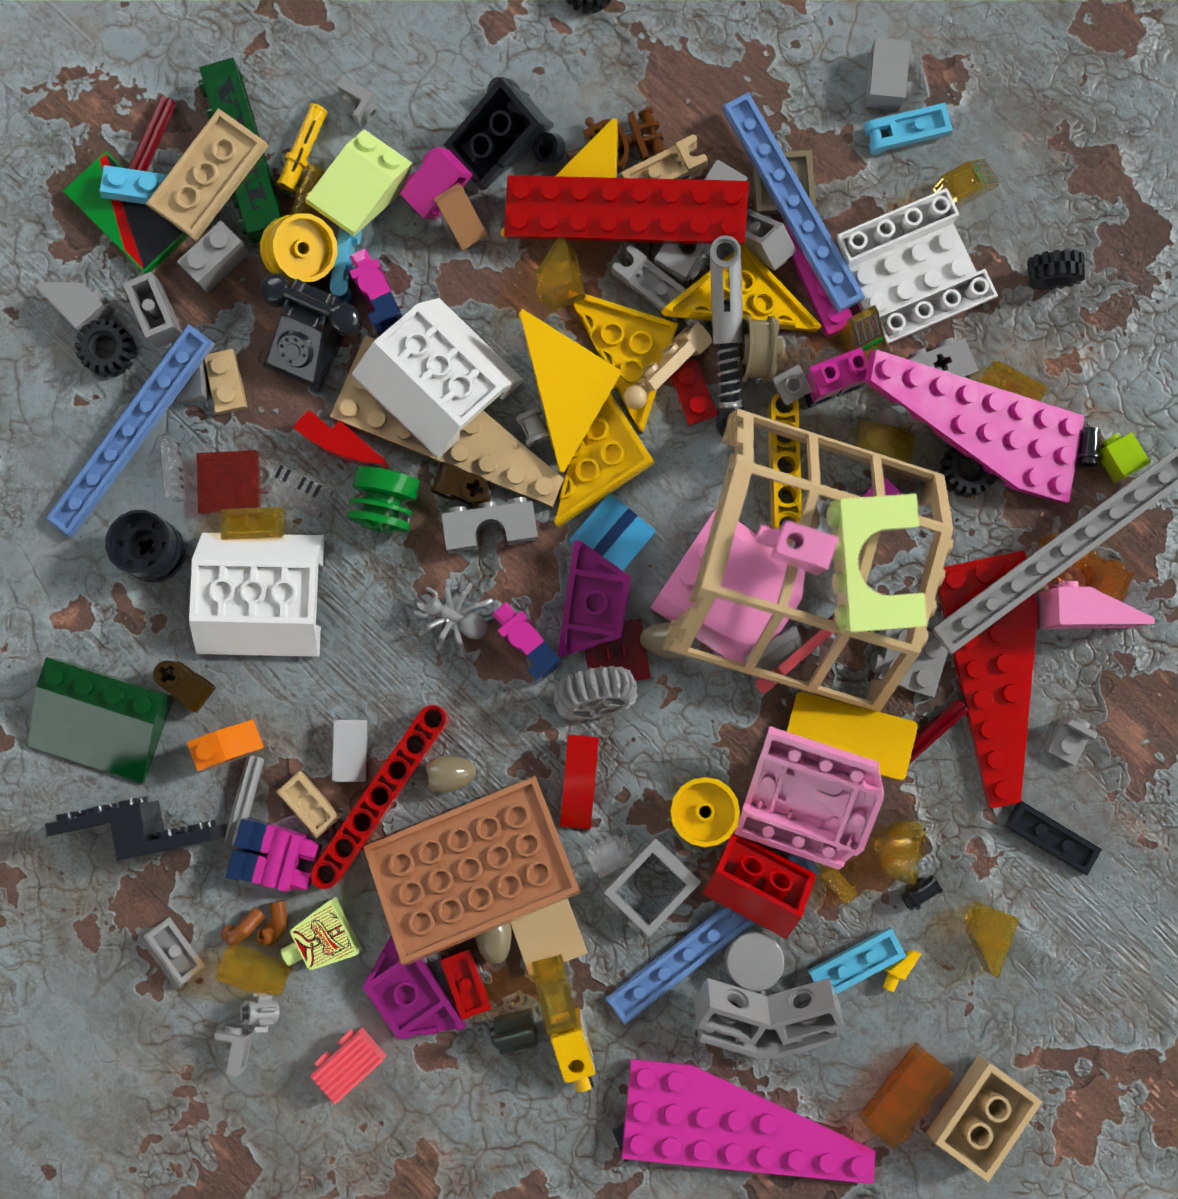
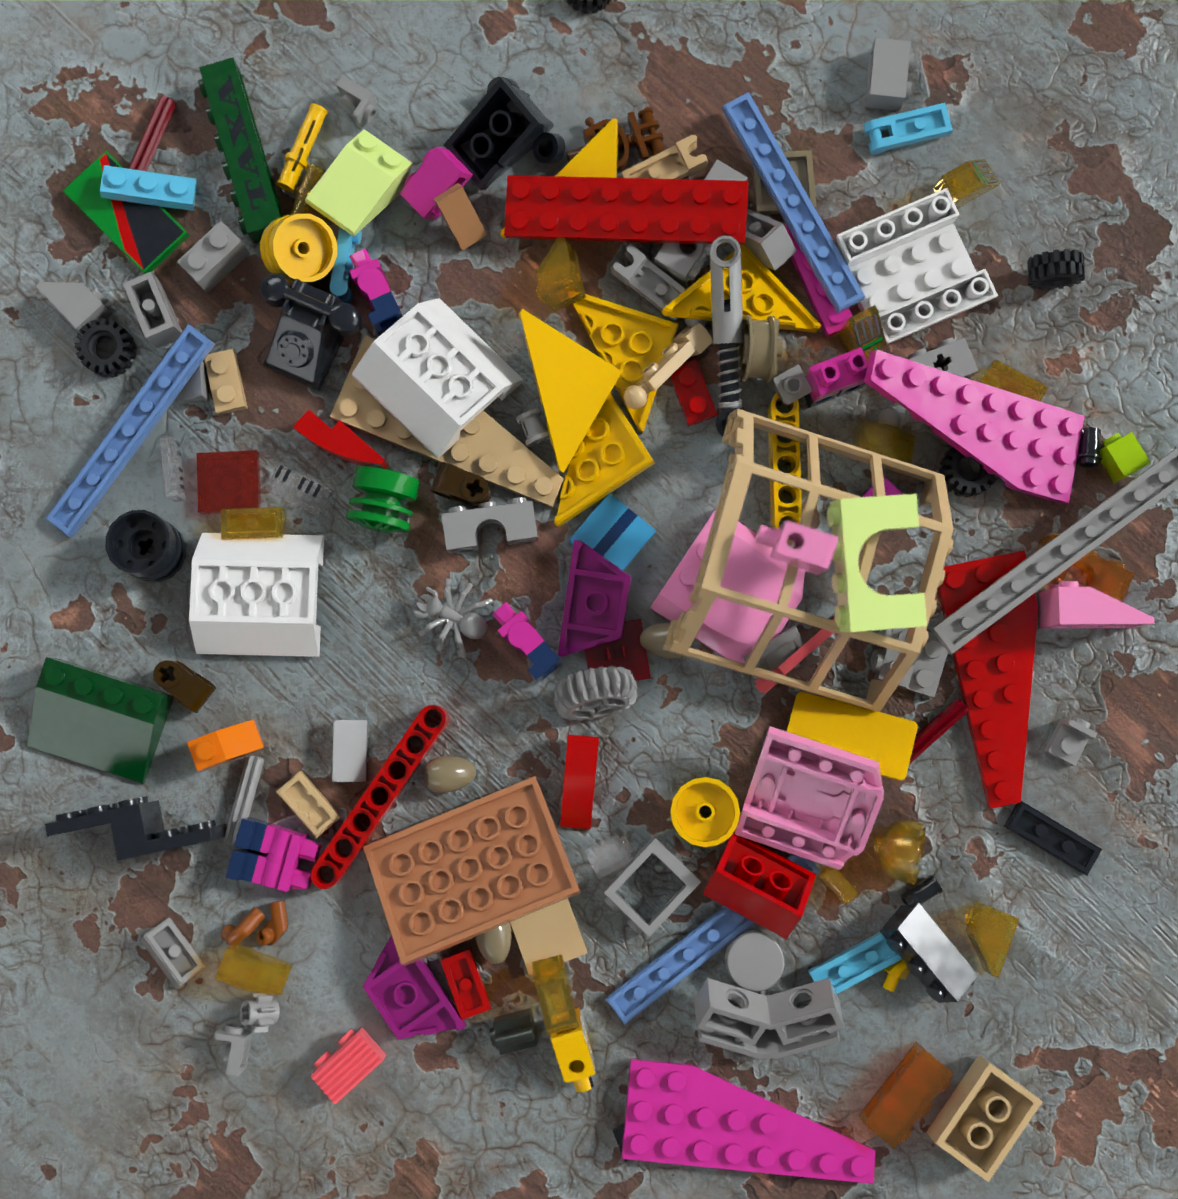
tan tile [146,108,268,241] -> none
yellowish green torso [281,897,362,970] -> none
none -> brick [880,903,978,1003]

